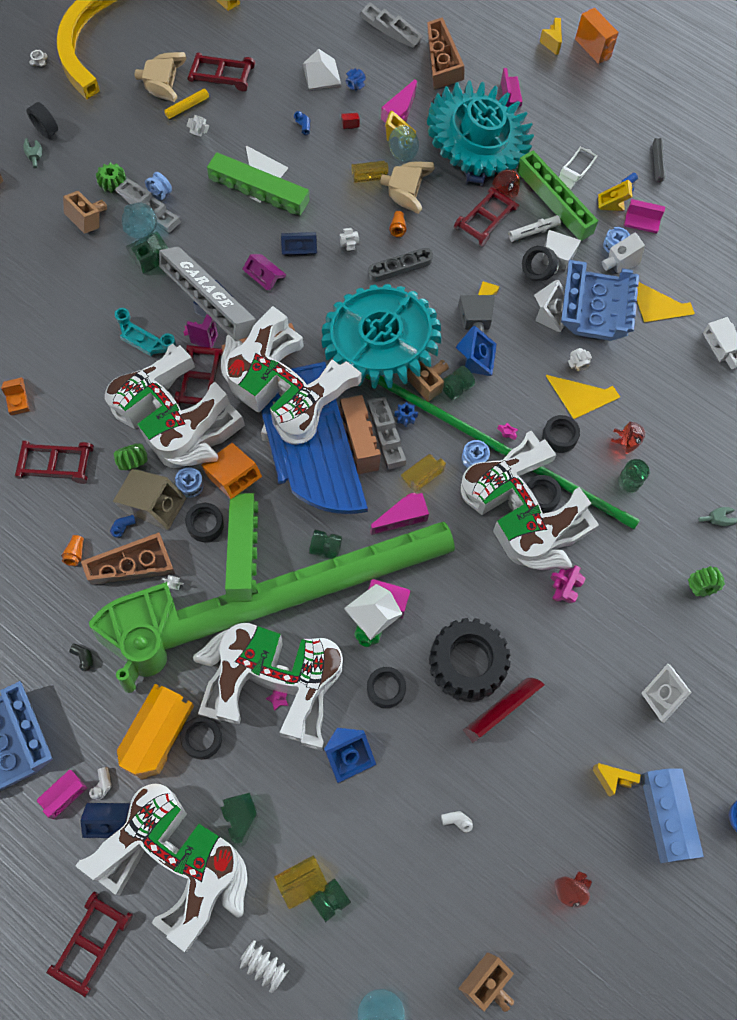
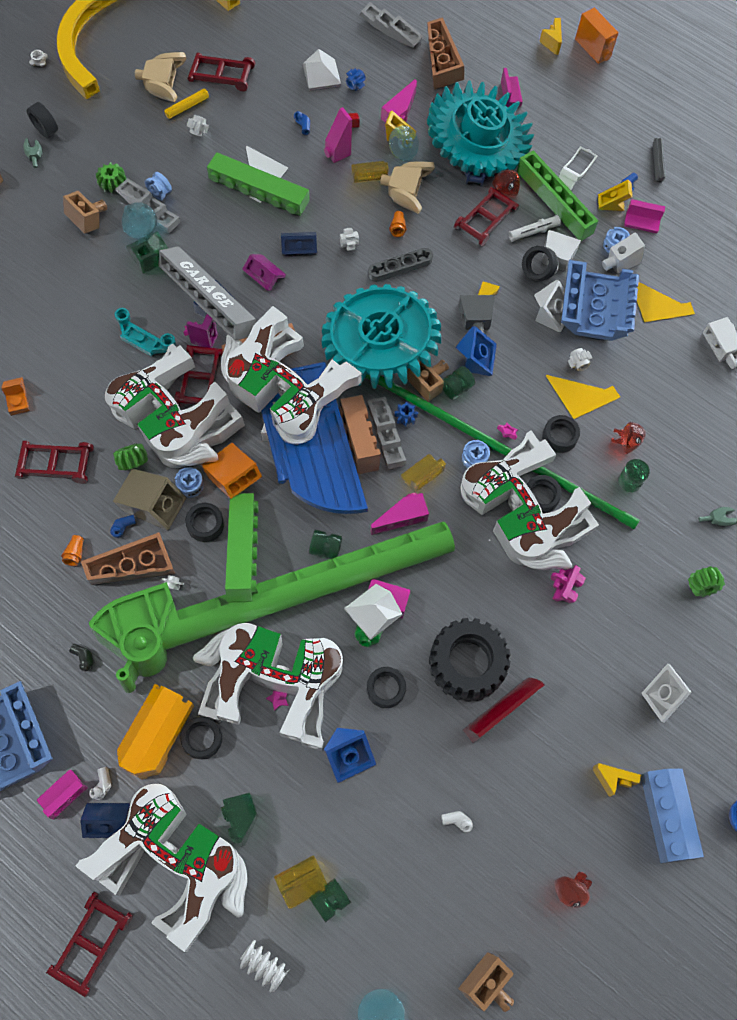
none -> dark pink slope [324,107,352,163]

